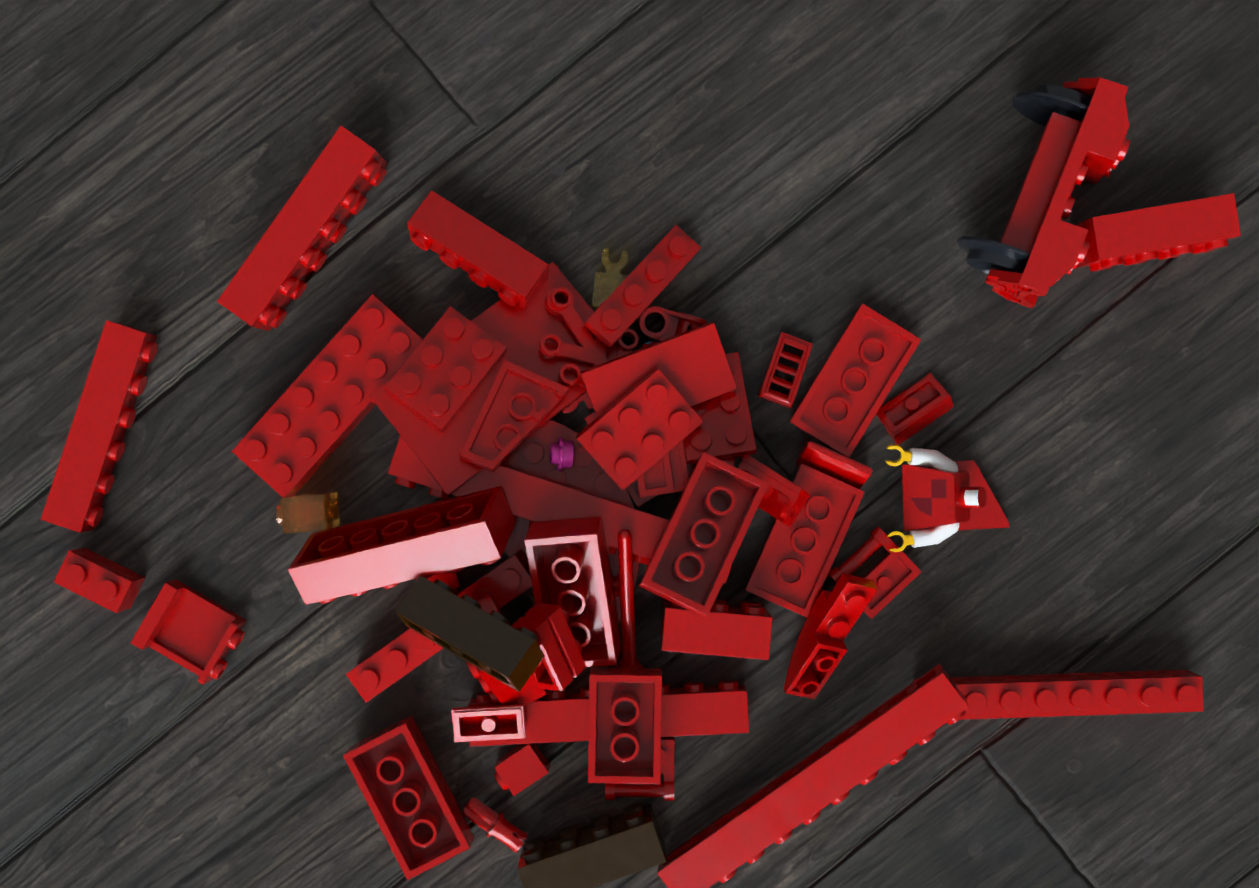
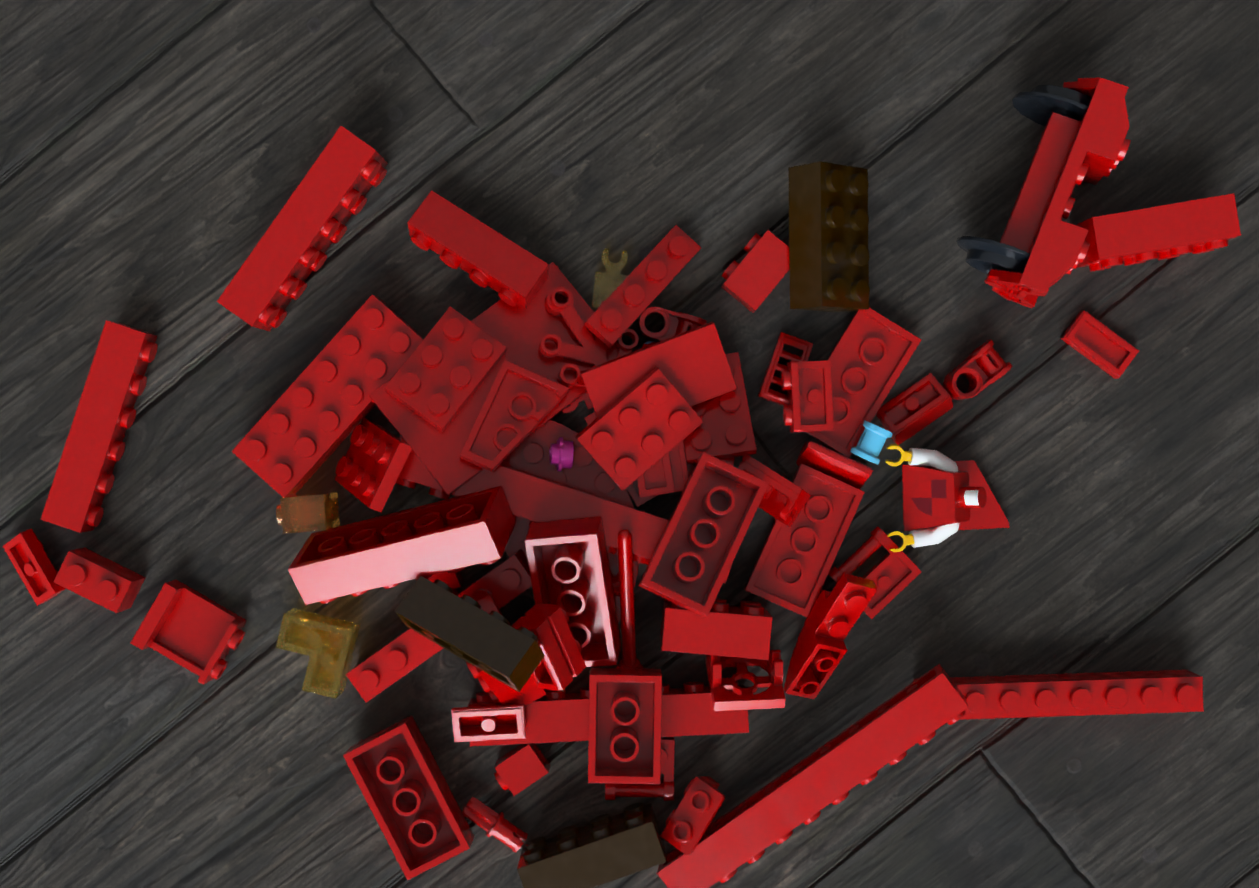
none -> red plate [3,528,66,606]
none -> clear yellow brick [276,608,360,699]
none -> red plate [334,418,413,513]
none -> red bracket [660,776,725,855]
none -> red piece [705,650,786,711]
none -> red brick [721,230,790,313]
none -> red bracket [781,360,834,433]
none -> dark brown brick [788,161,870,312]
none -> medium azure bush [850,420,893,465]
none -> red piece [943,339,1013,400]
none -> red tile [1060,310,1139,379]

